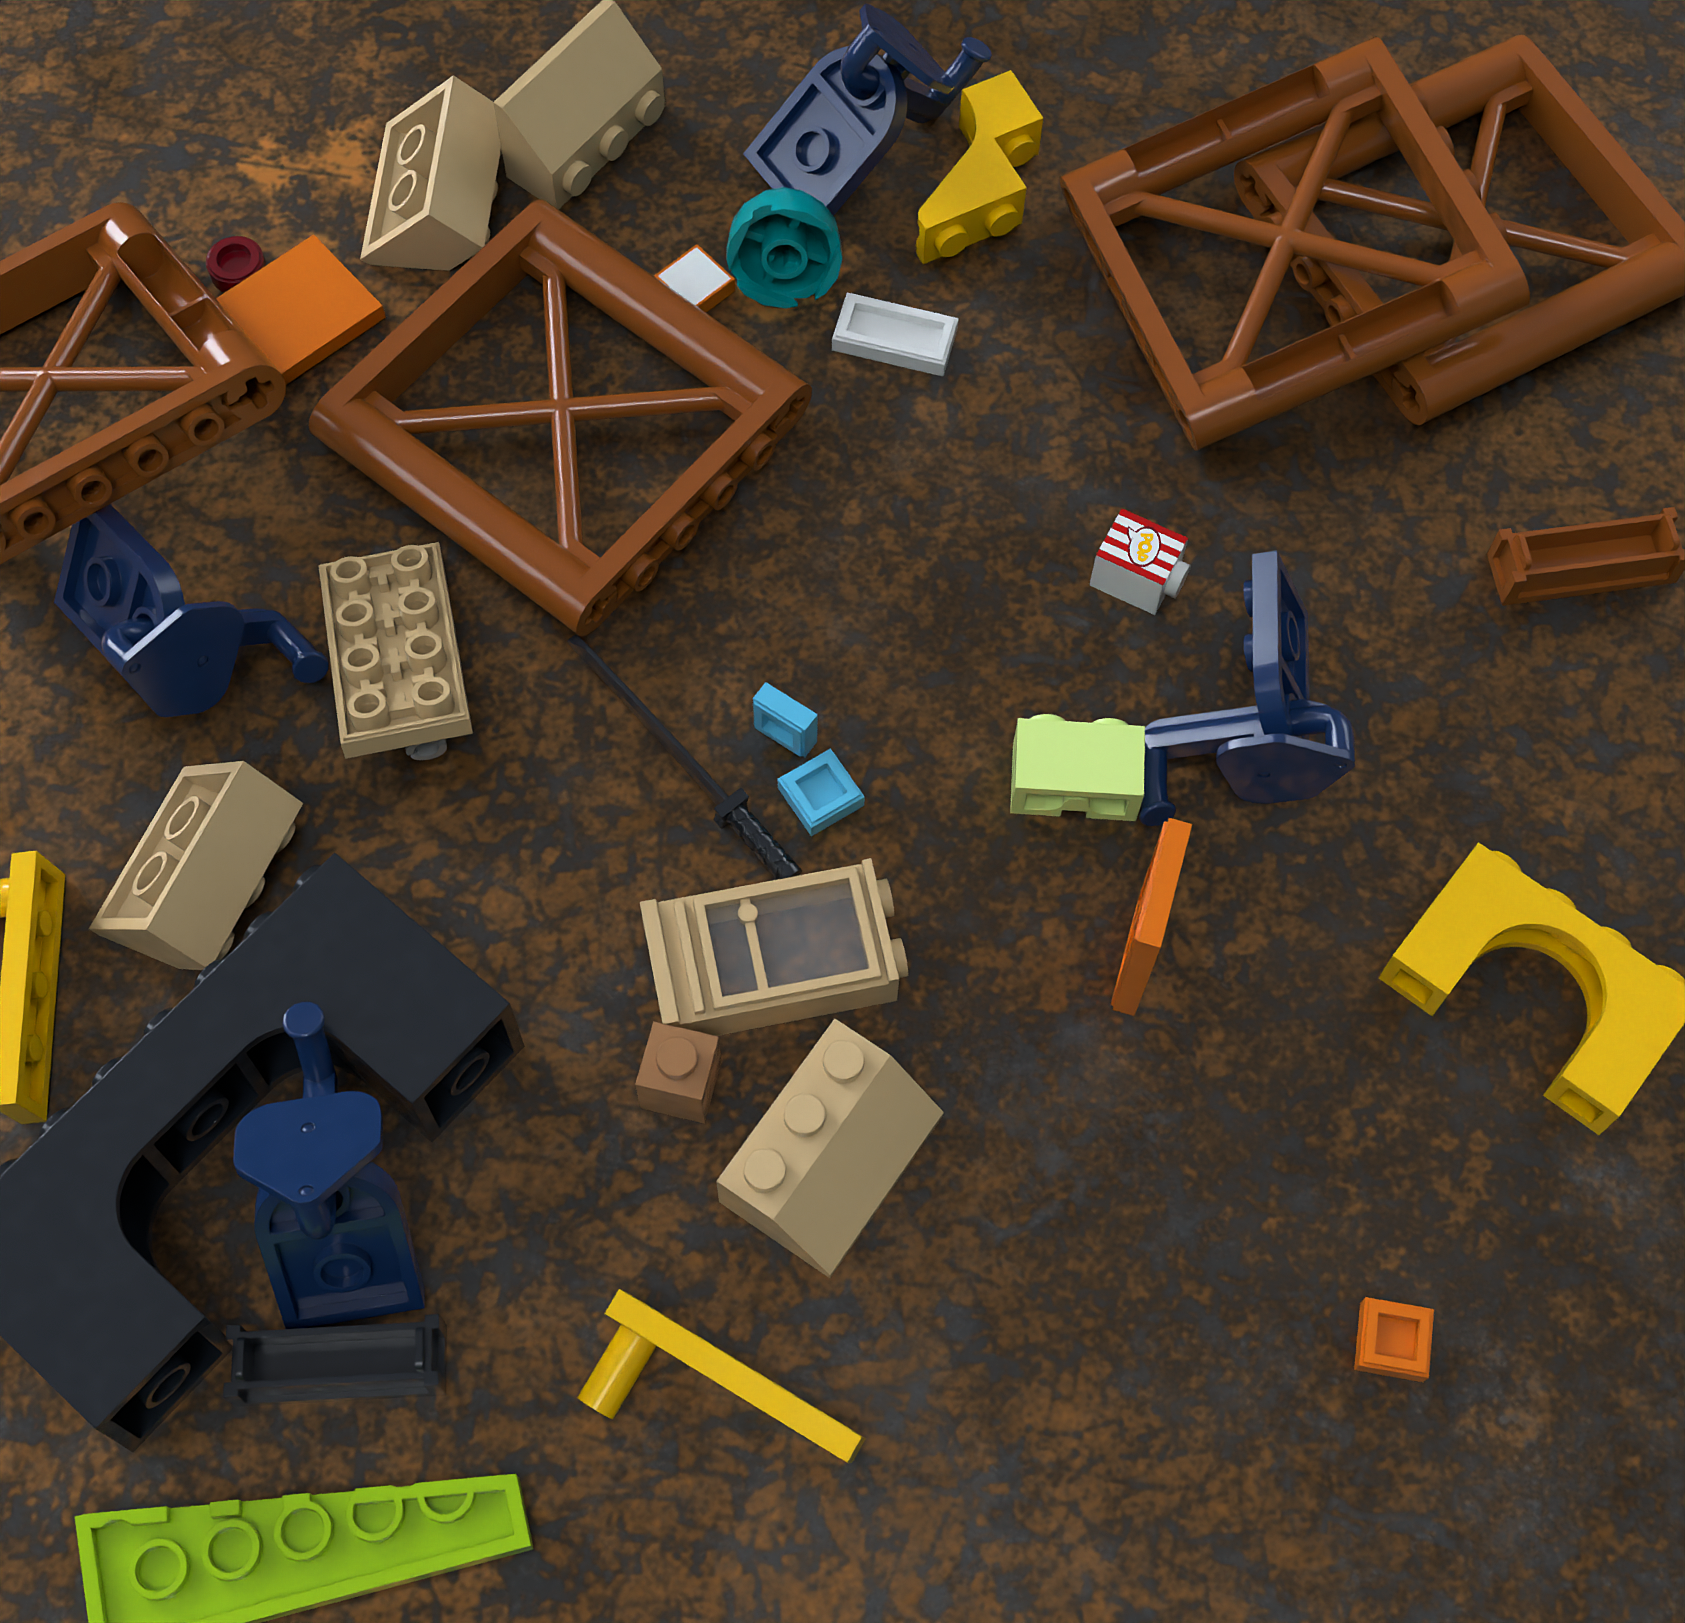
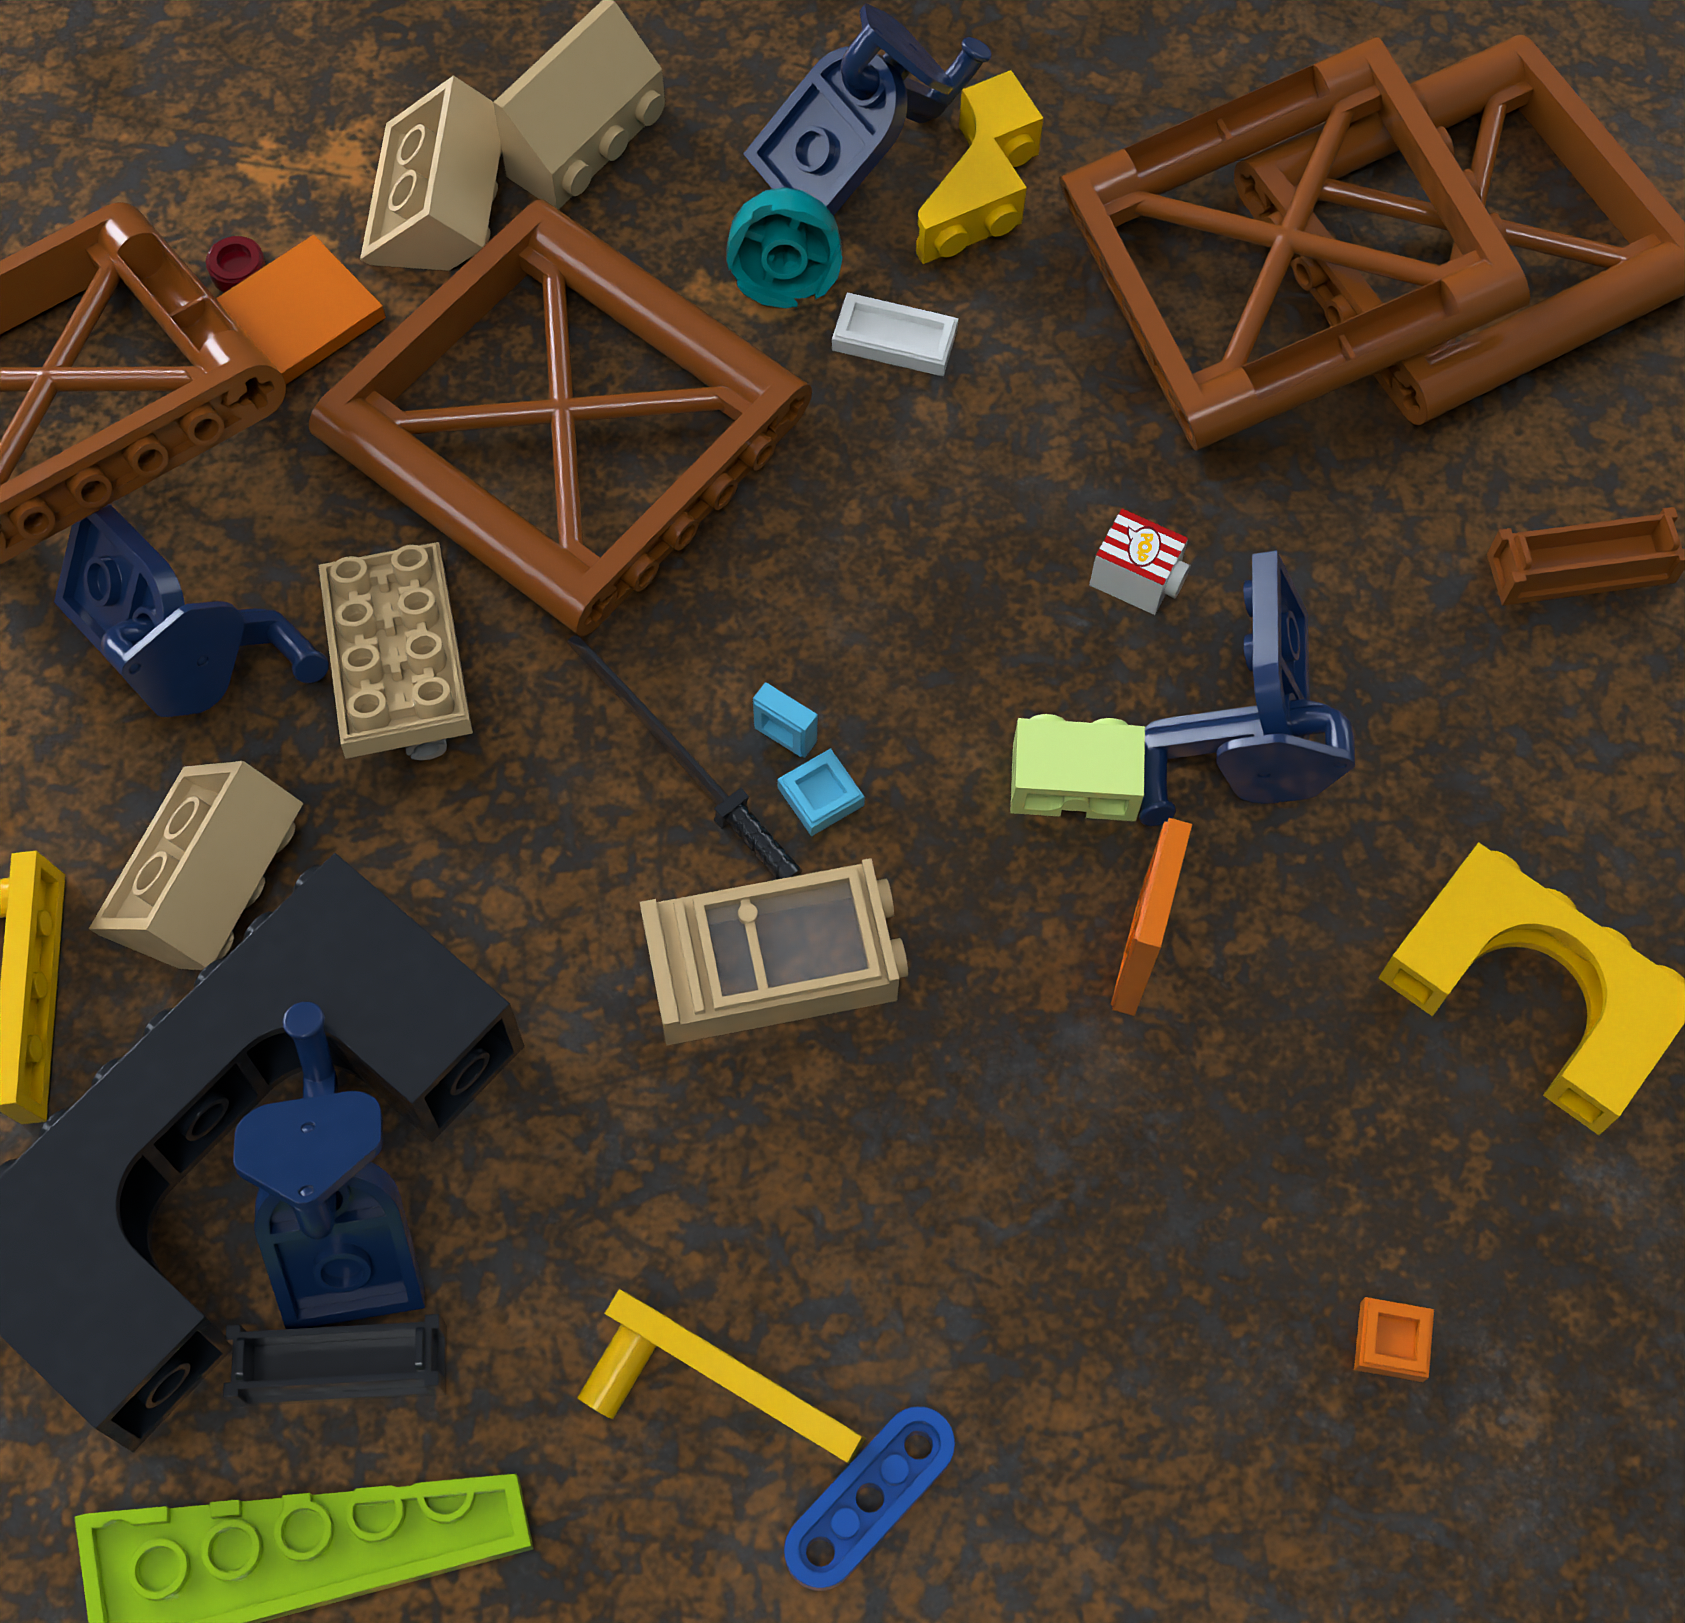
medium nougat brick [635,1021,721,1124] -> none
white tile [654,244,736,313] -> none
tan slope [716,1019,944,1278] -> none
none -> blue plate [784,1406,955,1591]

